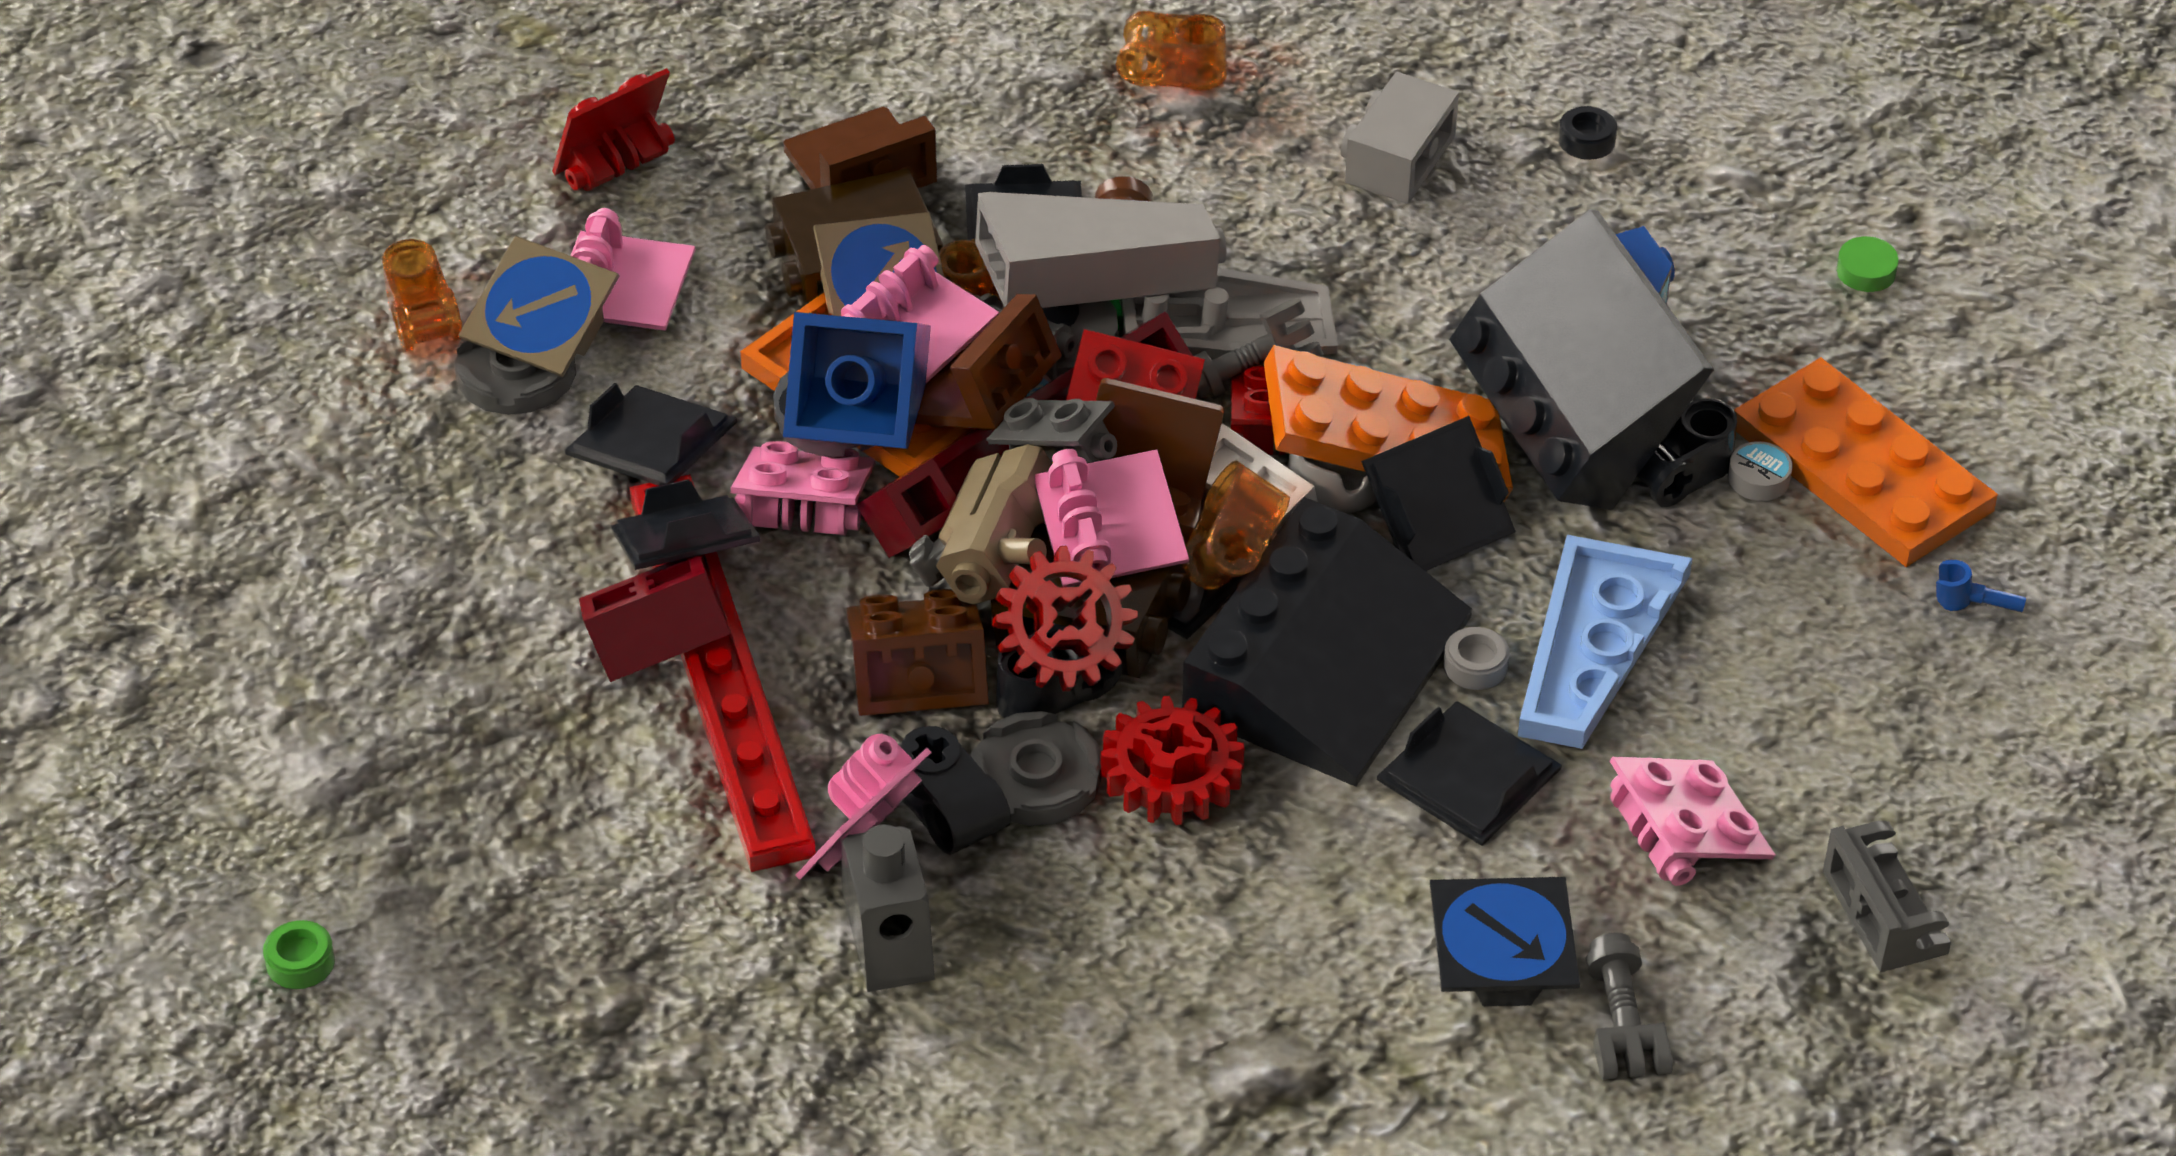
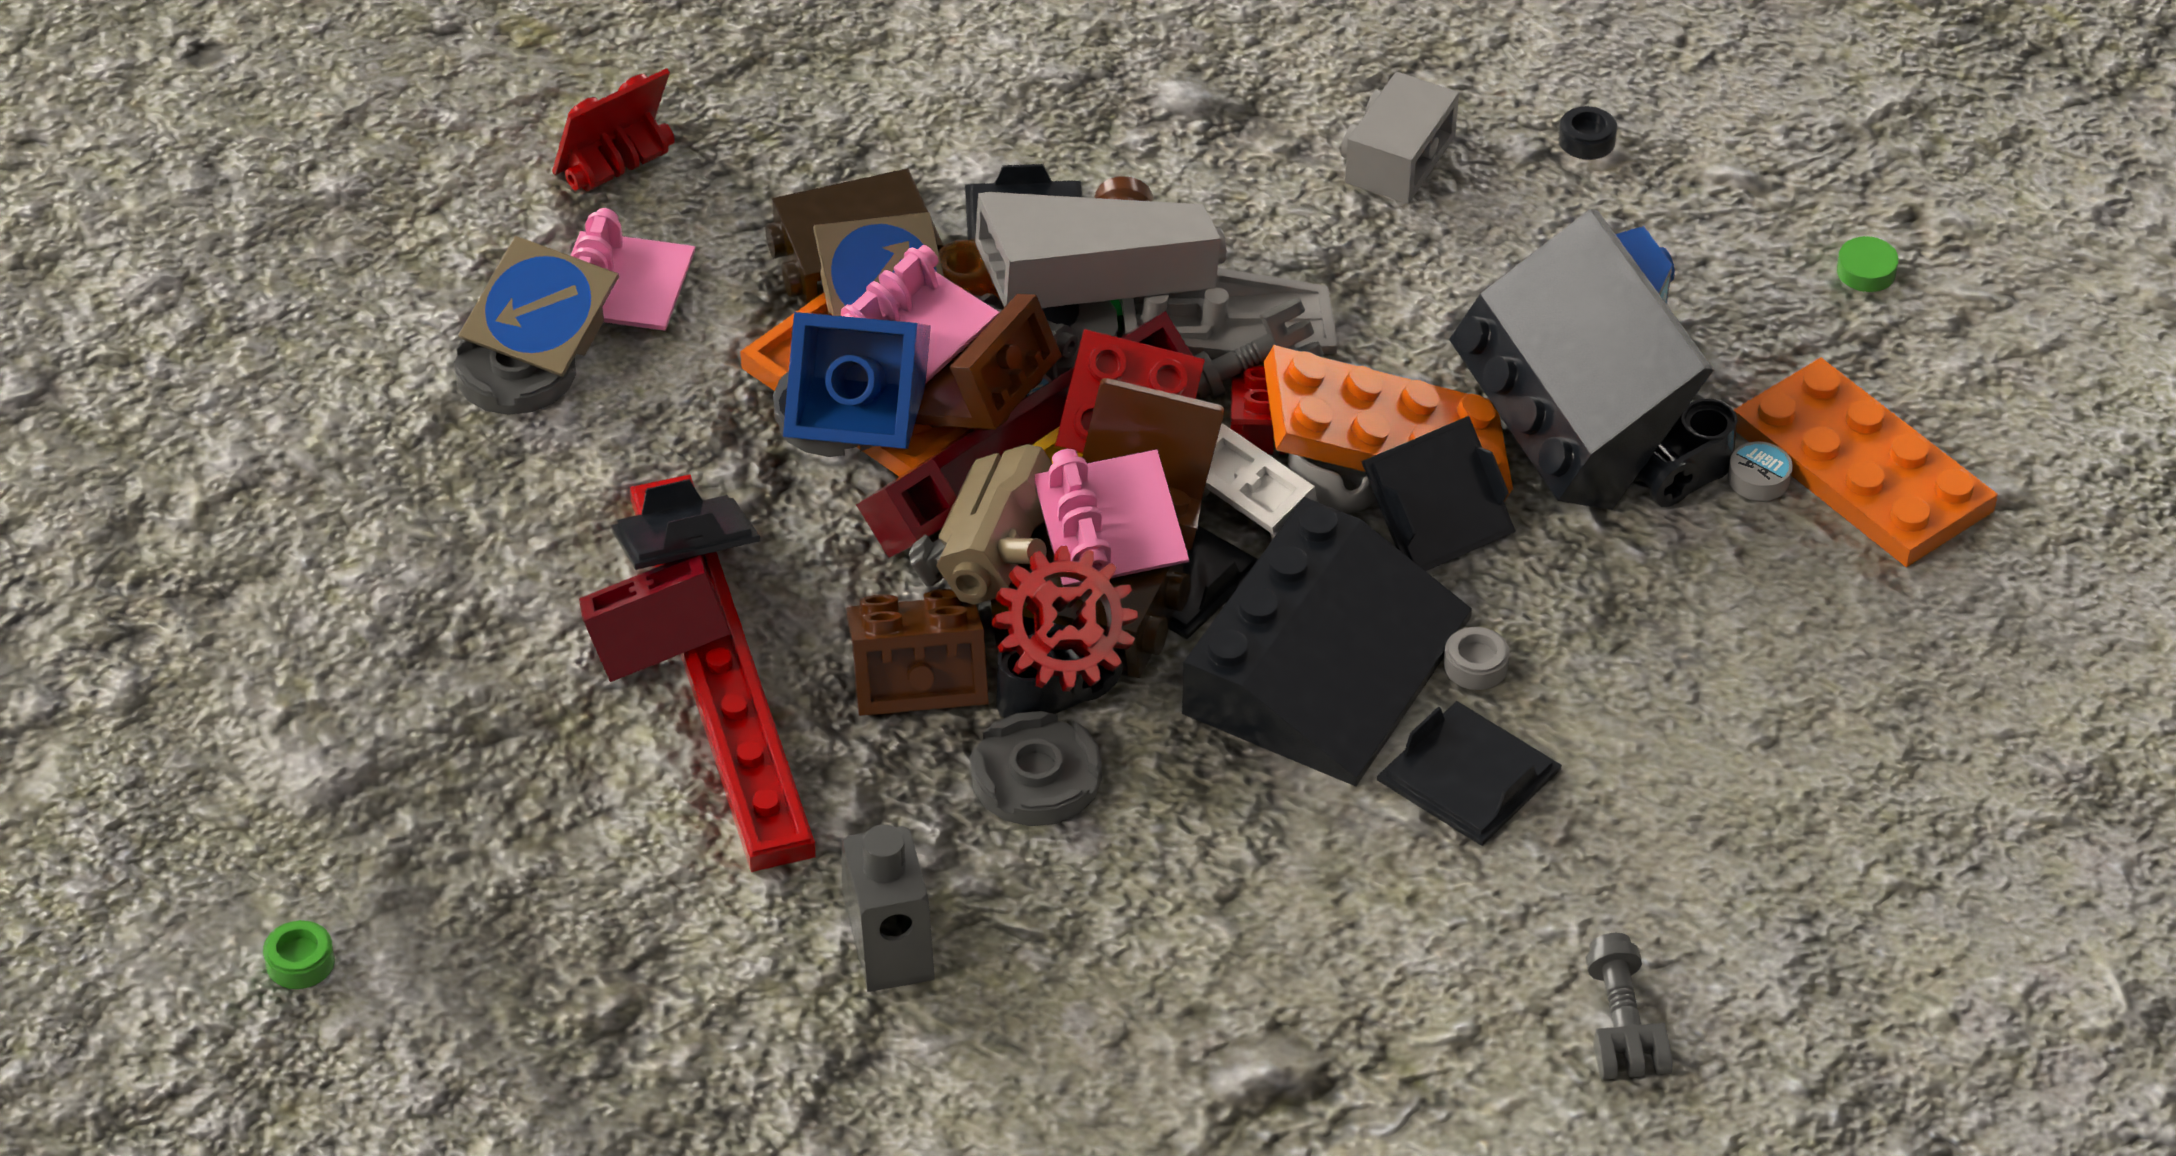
clear orange piece [382,239,463,354] -> none
black piece [565,383,737,486] -> none
bright pink hinge [730,441,876,536] -> none
reddish brown bracket [784,107,937,189] -> none
bright pink hinge [795,734,932,880] -> none
black piece [901,726,1011,855] -> none
dark grey hinge [987,398,1117,463] -> none
red gear [1101,696,1244,825] -> none
clear orange piece [1116,11,1227,91] -> none
clear orange piece [1183,460,1290,589] -> none
piece [1430,877,1580,1007] -> none
light blue wing [1518,535,1692,749] -> none
bright pink hinge [1610,757,1776,886] -> none
dark grey hinge [1823,821,1951,973] -> none
blue hand [1936,560,2026,613] -> none

